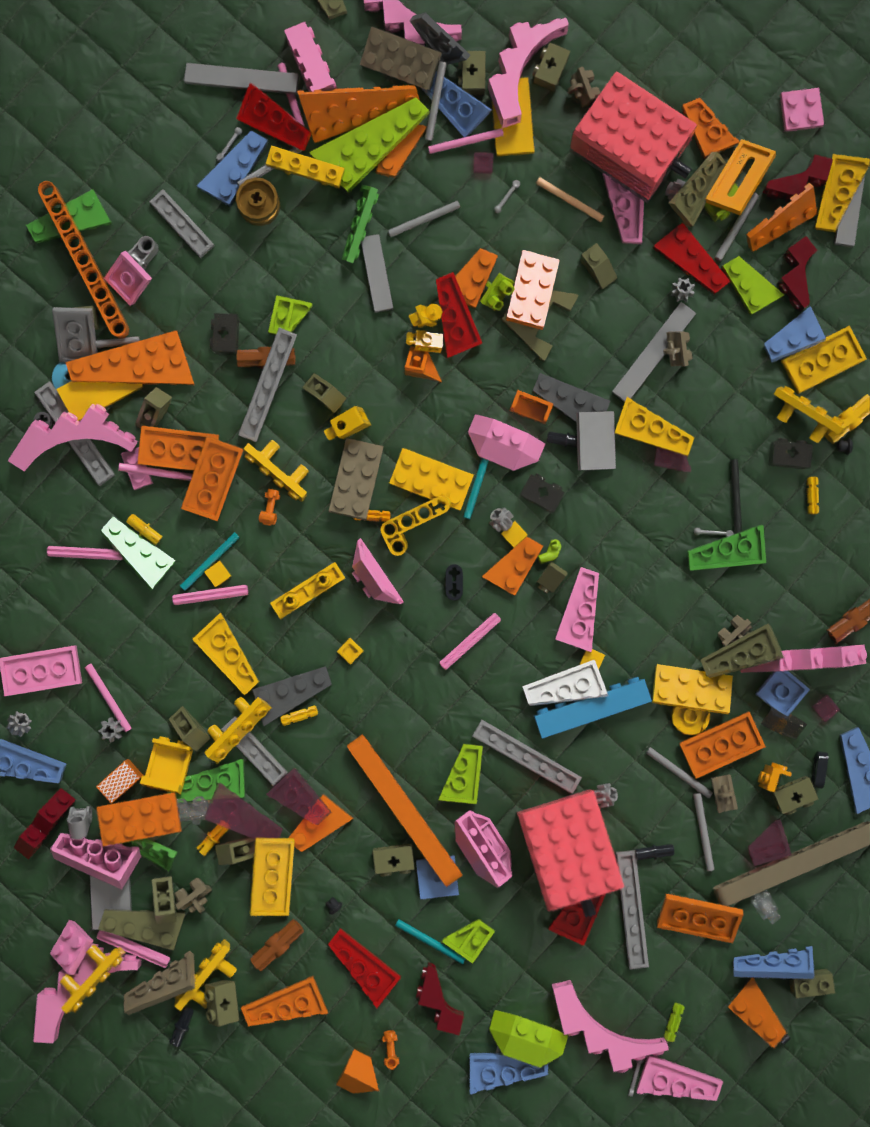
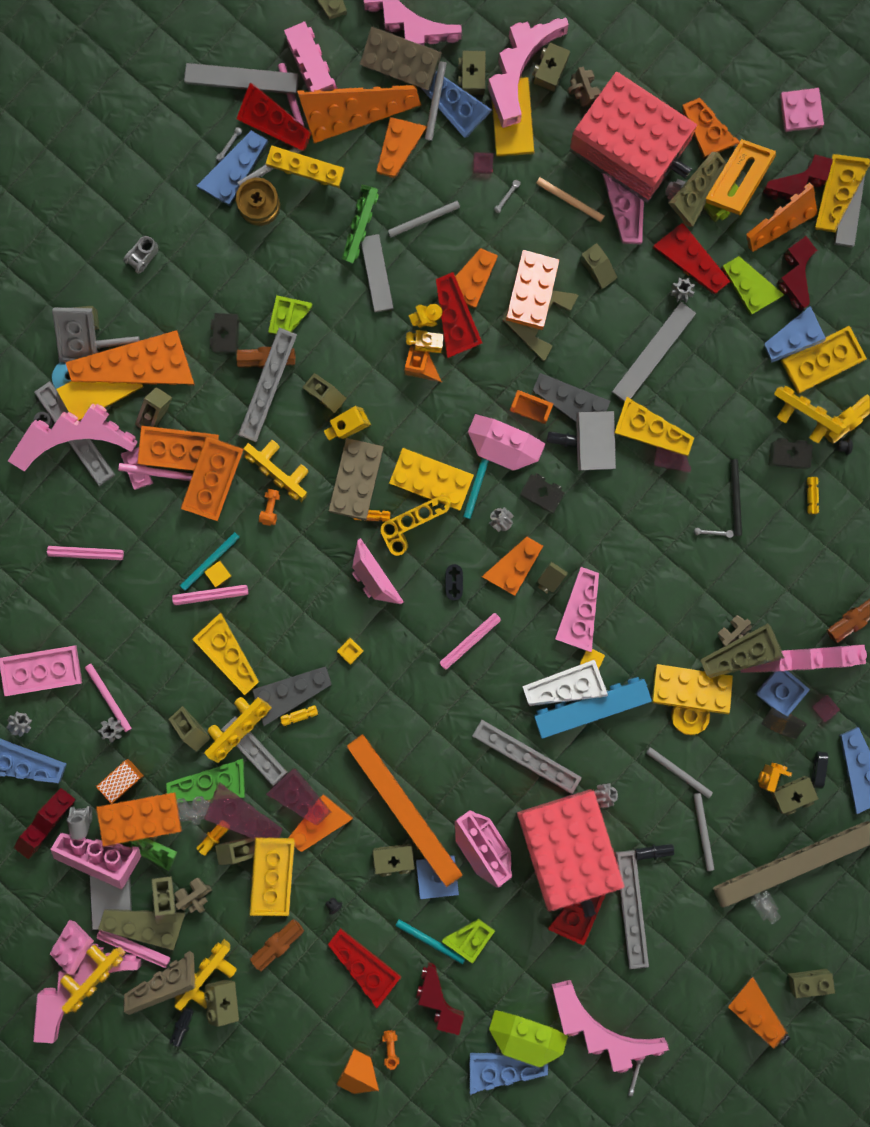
bright green wing [26,189,112,243] -> none
orange beam [38,181,129,338] -> none
wing [101,517,175,591] -> none
bright pink plate [104,251,152,306] -> none
yellow axle [126,514,163,546] -> none
yellow panel [140,736,193,794] -> none
light grey tile [149,189,215,258] -> none
orange wing [241,976,328,1026] -> none
yellow plate [270,562,345,619] -> none
lime wing [309,98,430,193] -> none
dark grey wing [410,12,470,65] -> none
bright pink bar [428,128,504,154] -> none
lime wing [438,744,483,804] -> none
lime hips [480,273,515,311] -> none
yellow tile [501,521,528,548] -> none
lime arm [538,539,561,564] -> none
bright pink wing [636,1055,723,1101] -> none
orange plate [657,894,743,943] -> none
dark tan hips [663,331,692,366] -> none
lime axle [664,1003,685,1042] -> none
orange plate [679,712,766,779] -> none
bright green wing [687,525,766,571] -> none
dark tan hips [711,774,738,813] -> none
light grey bar [715,193,759,261] -> none
medium blue wing [734,946,814,979] -> none
clear pink wing [748,819,792,866] -> none

